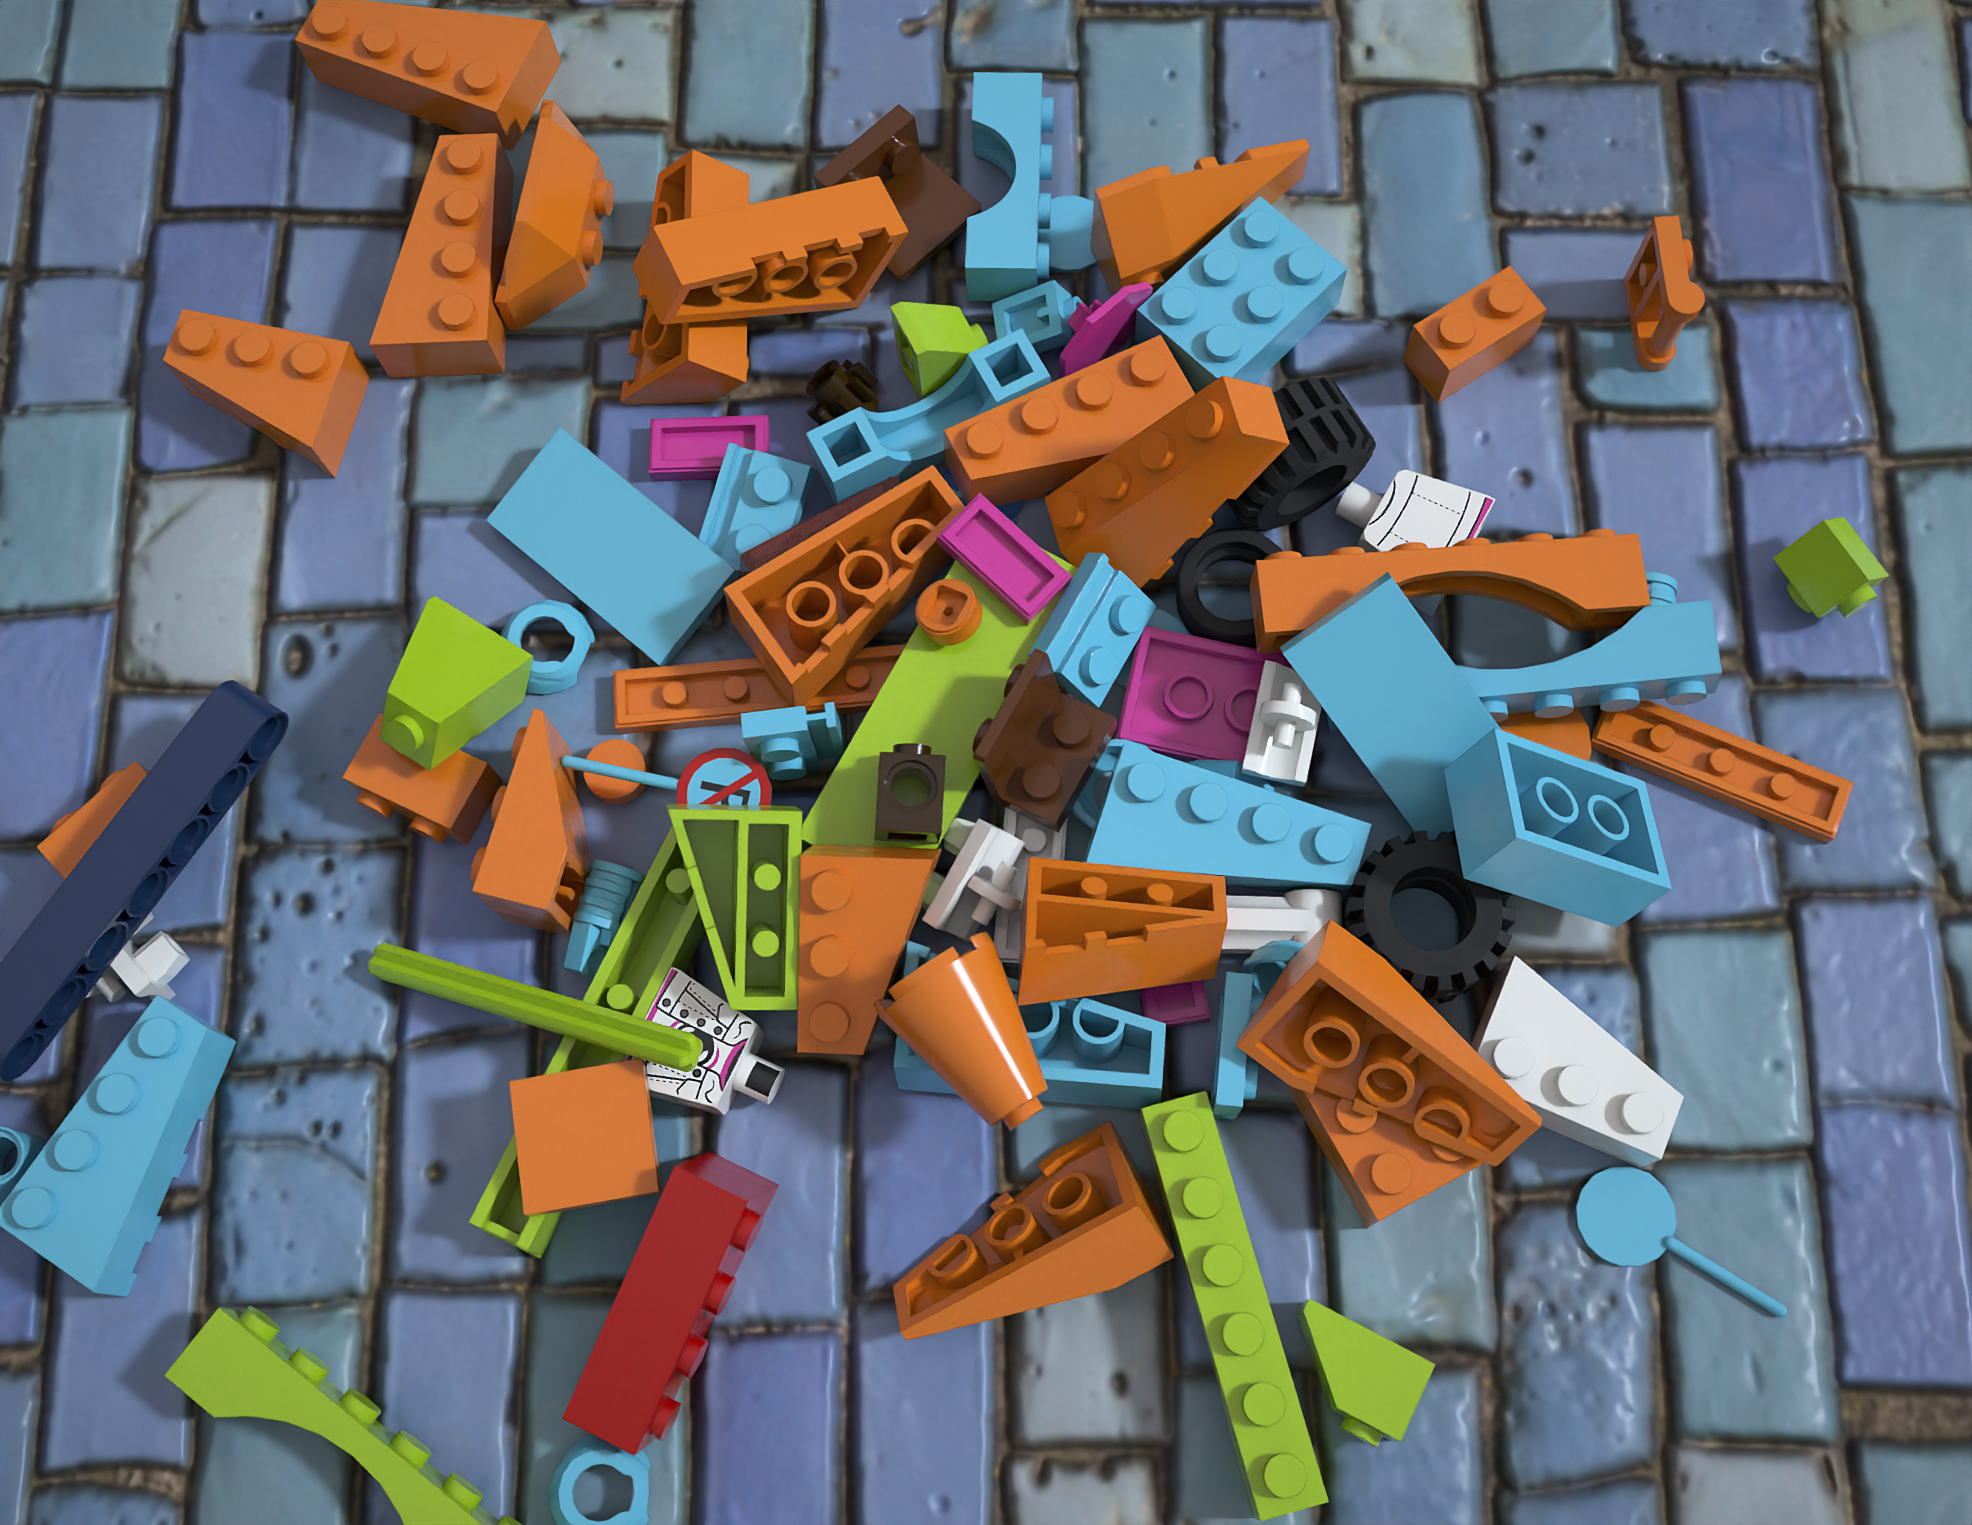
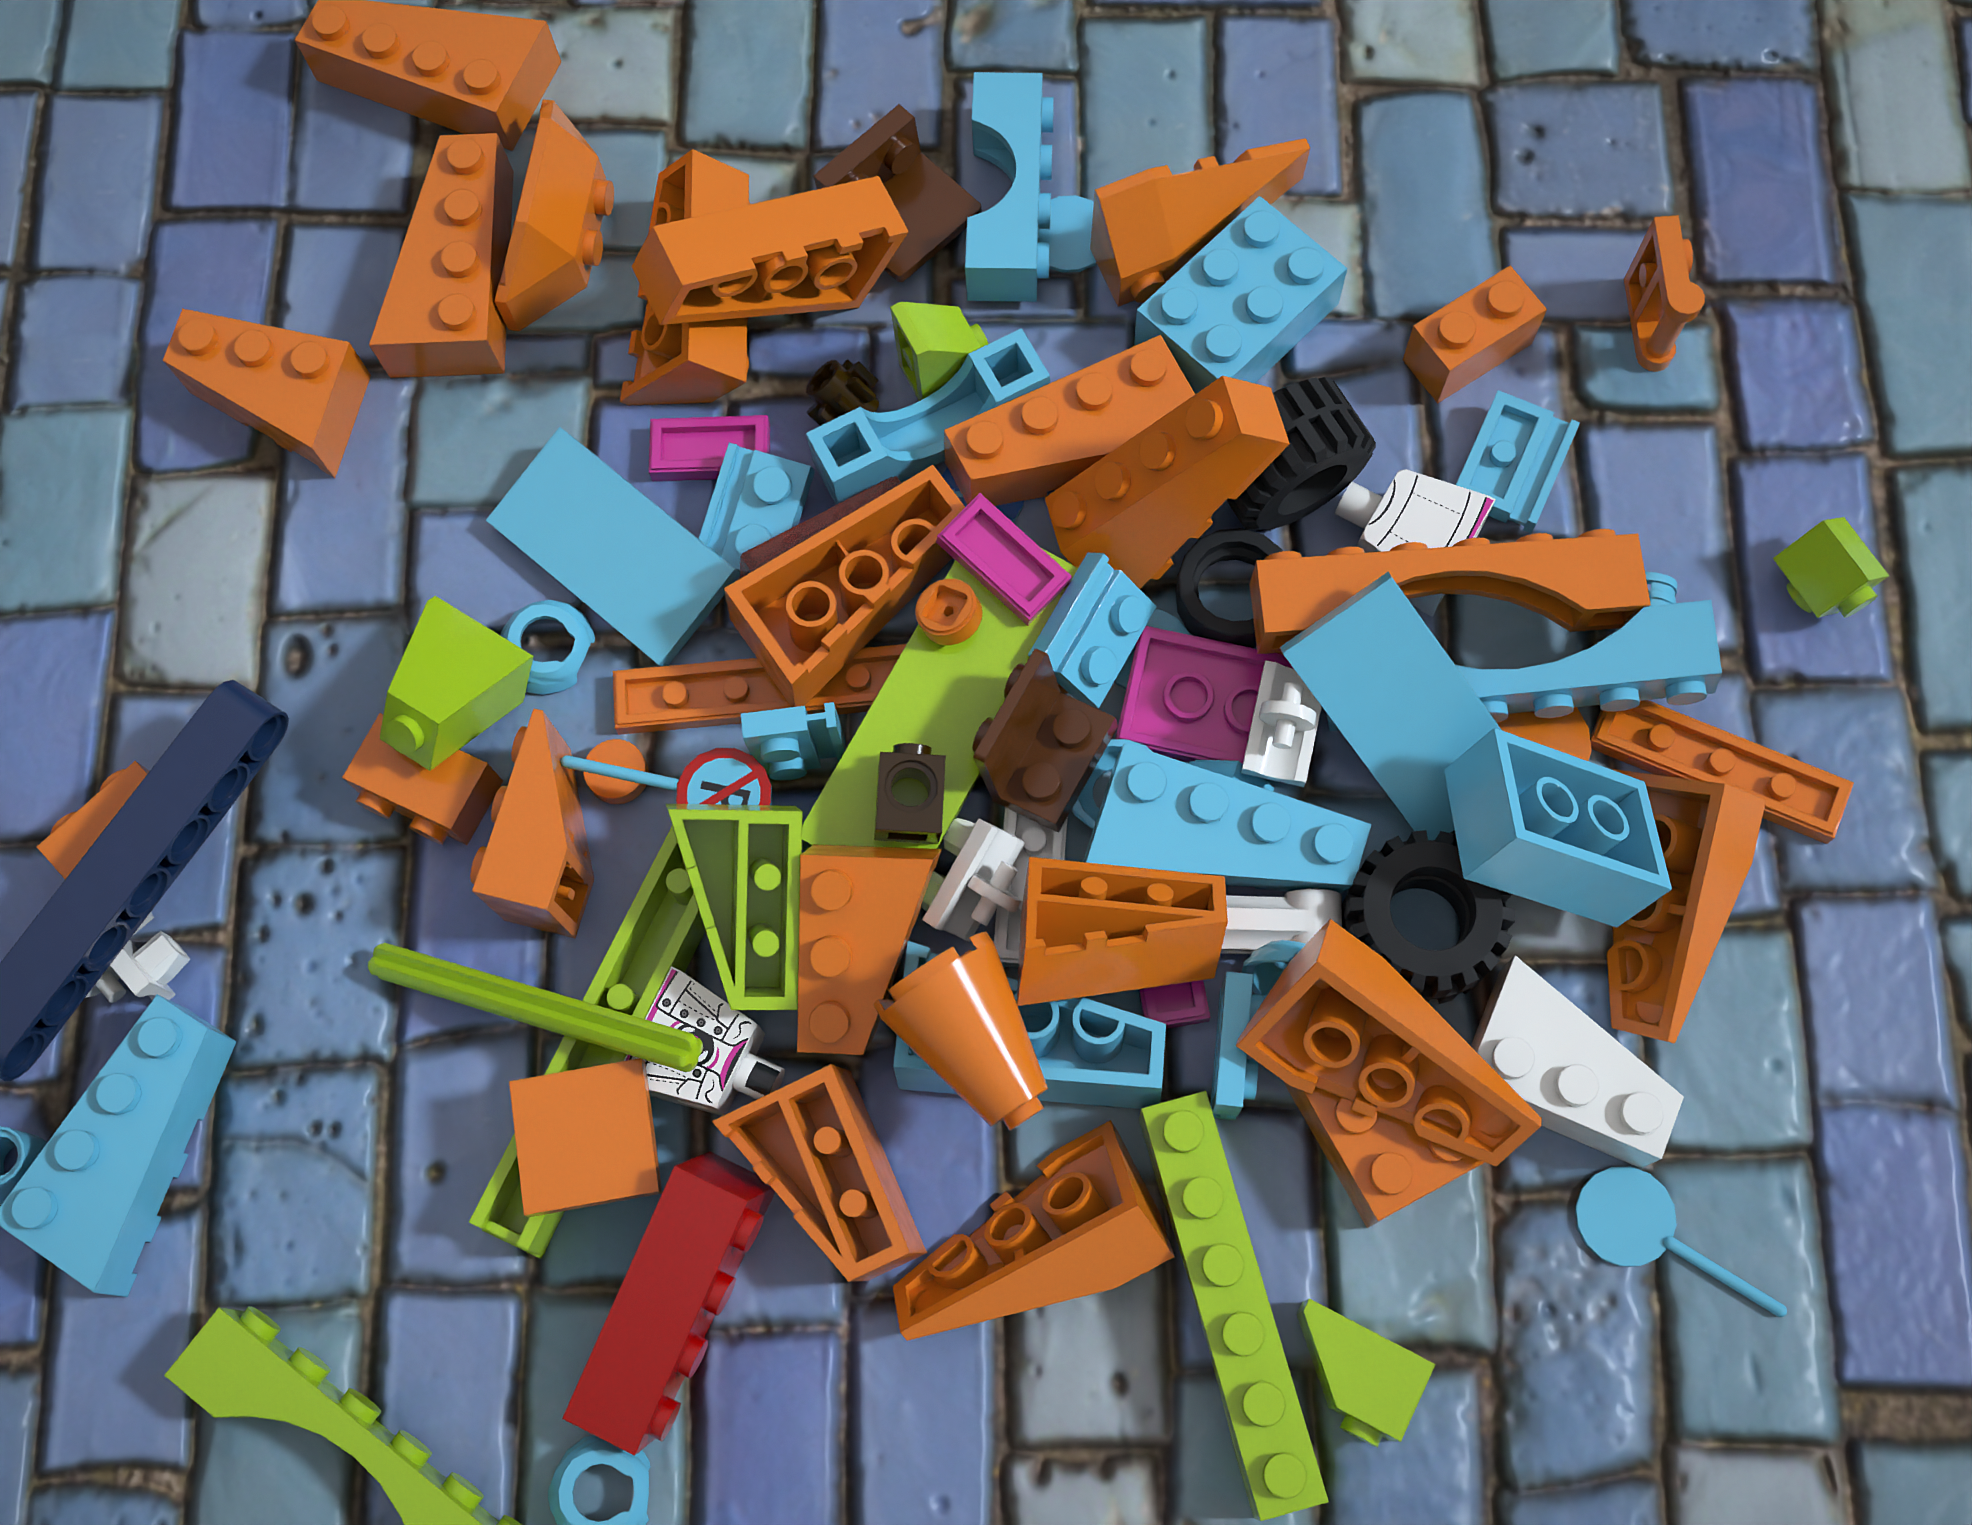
medium azure hinge [563,860,646,979] -> none
medium azure bracket [992,280,1083,354] -> none
dark pink piece [1058,282,1153,379] -> none
none -> orange wedge [712,1064,927,1282]
none -> medium azure plate [1456,390,1580,533]
none -> orange wedge [1607,769,1766,1043]

